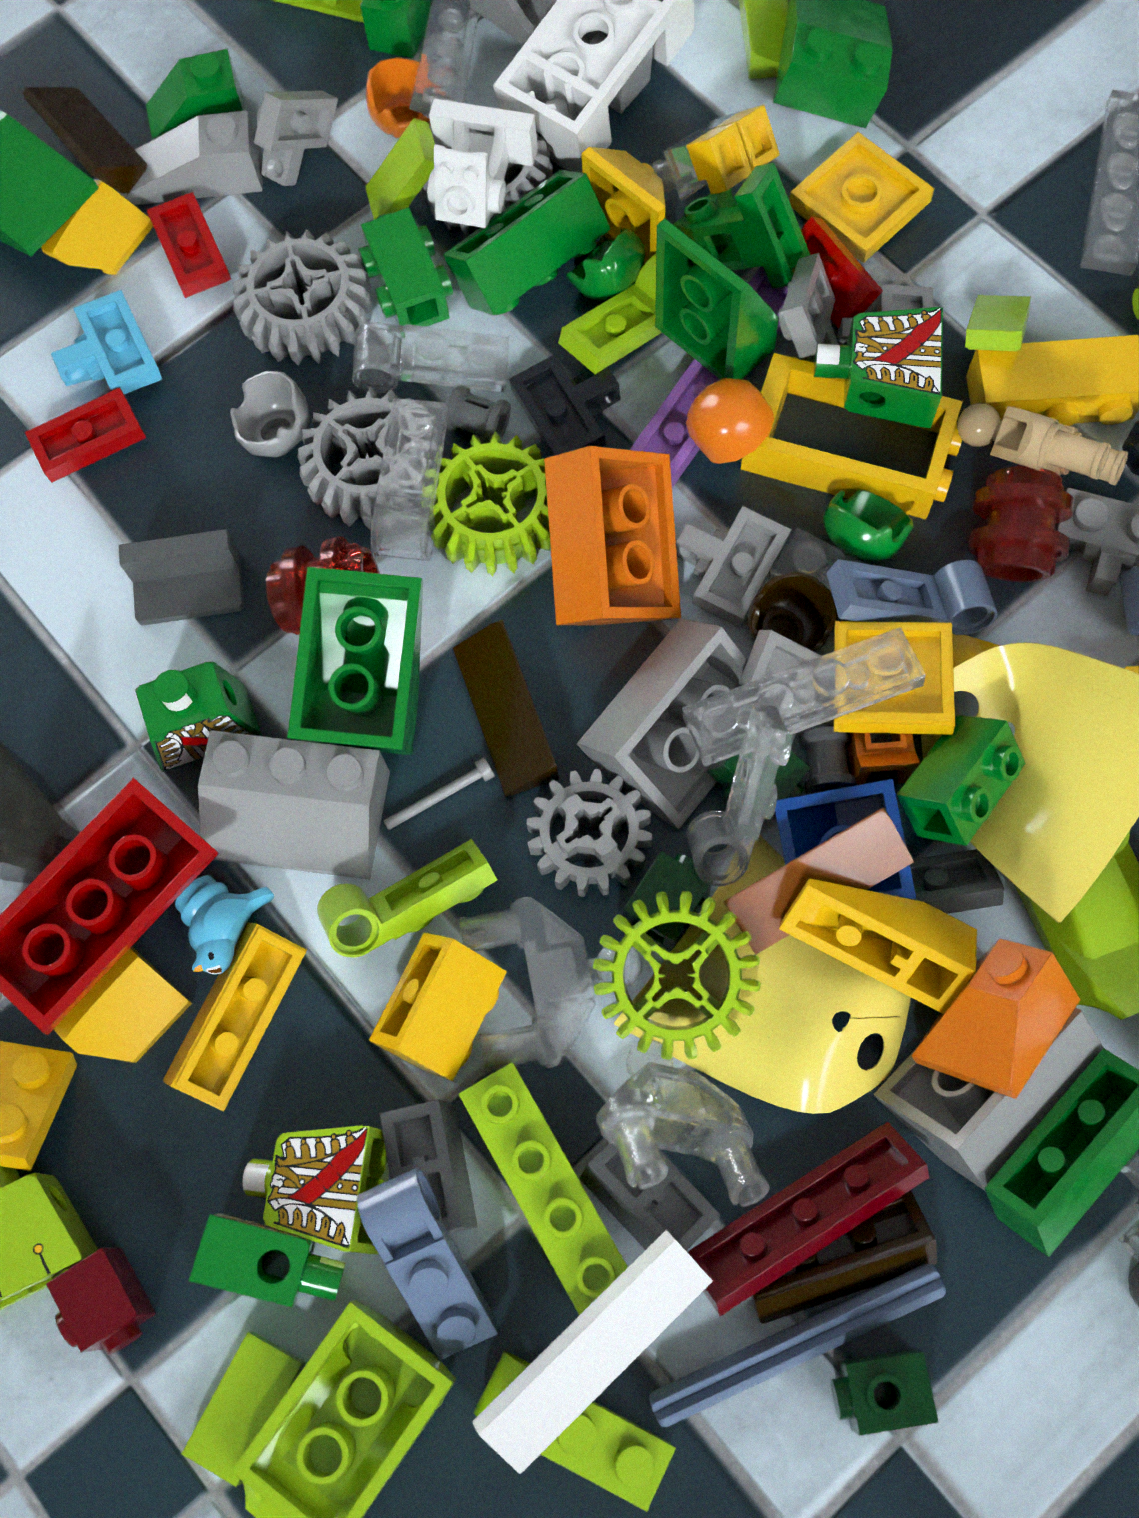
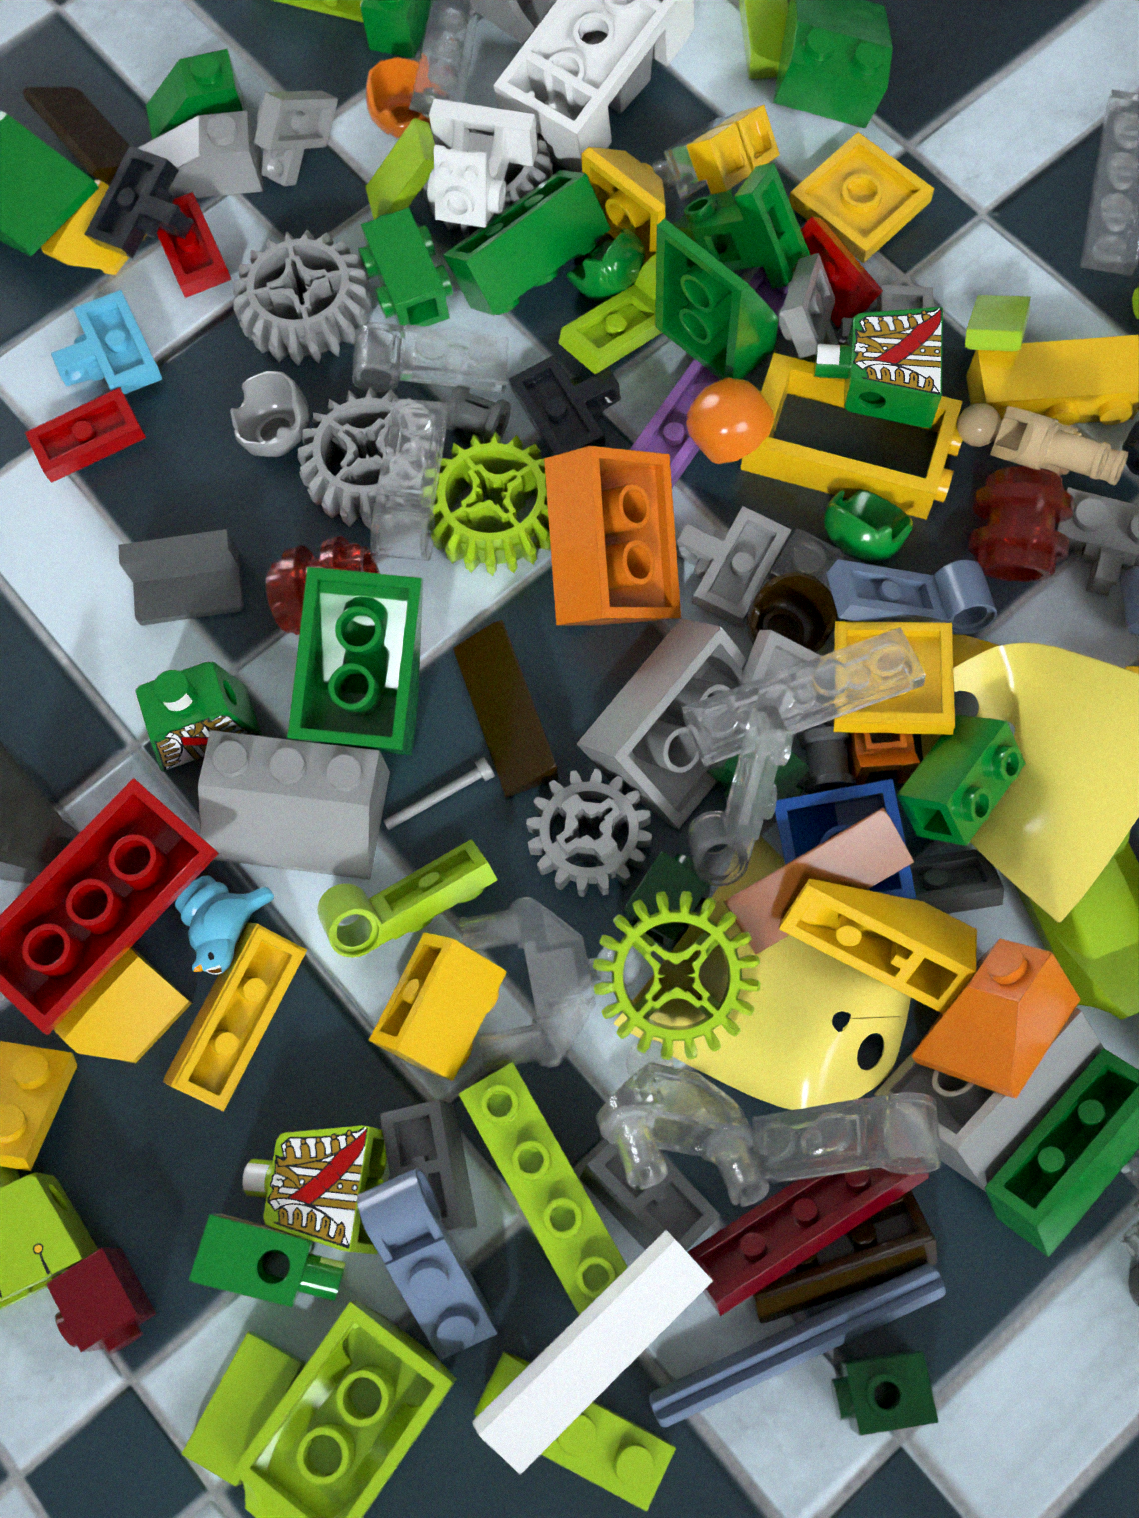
none -> black hinge [84,146,194,259]
none -> clear plate [753,1092,941,1185]

